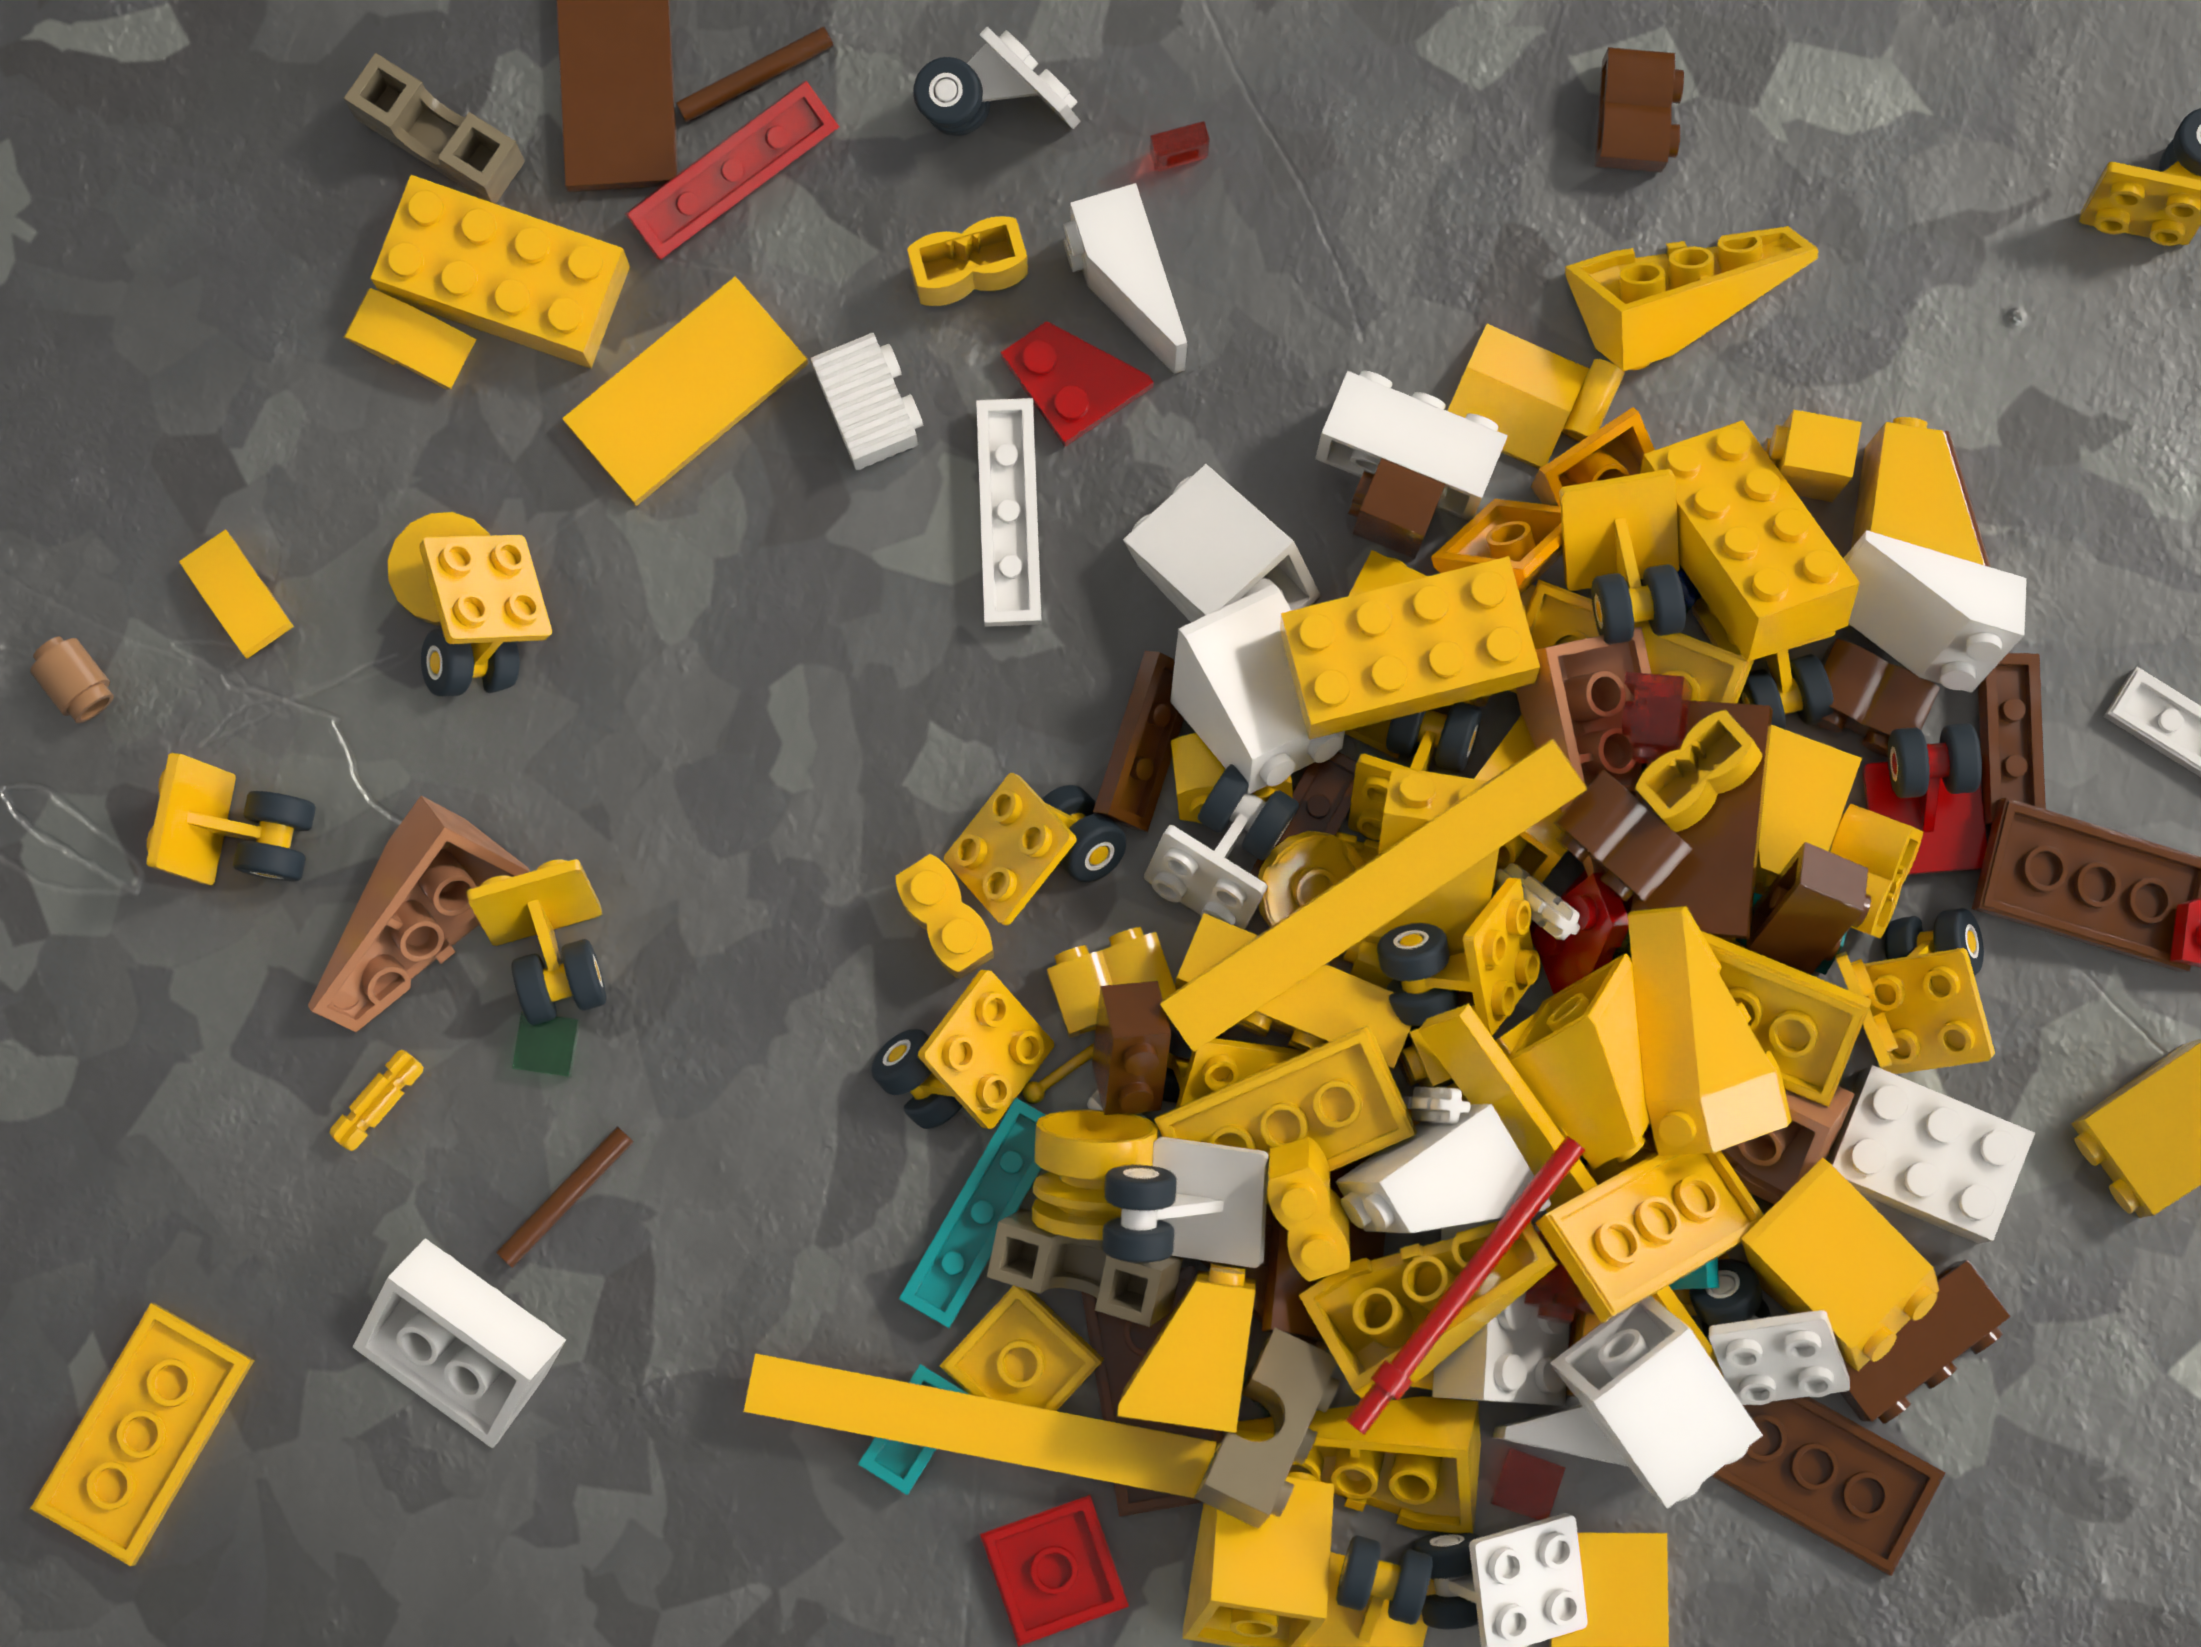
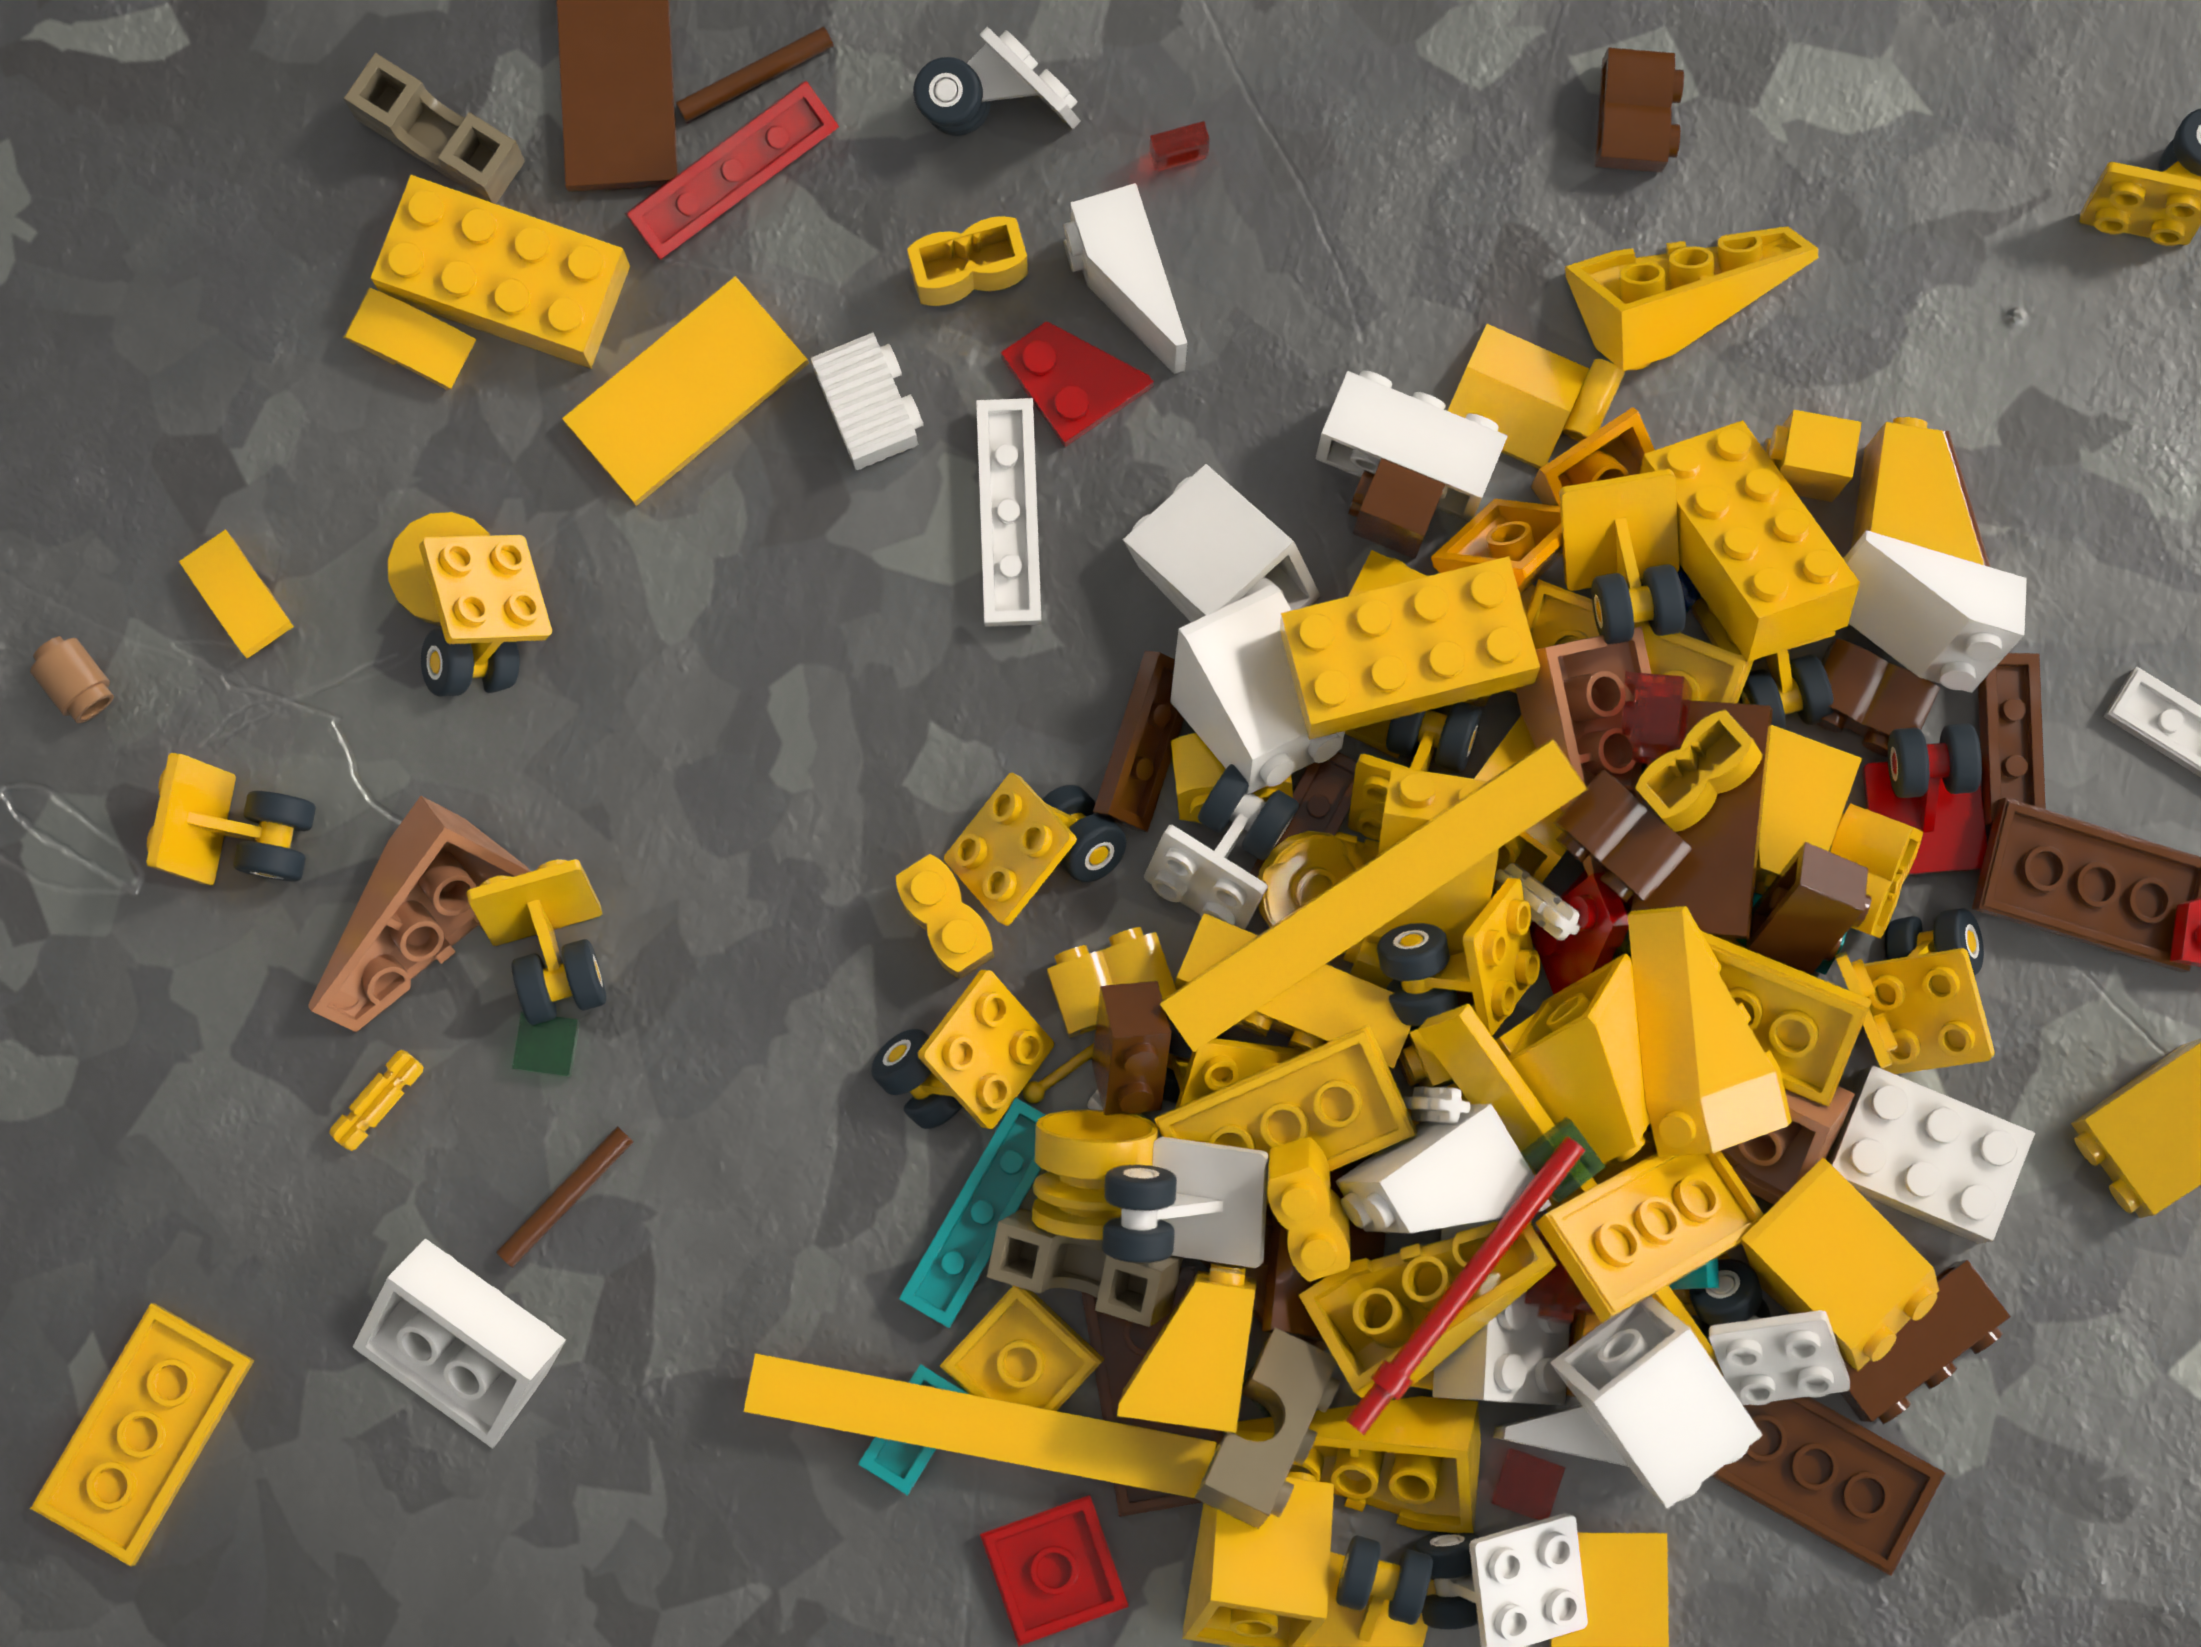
none -> clear green tile [1520,1117,1605,1203]

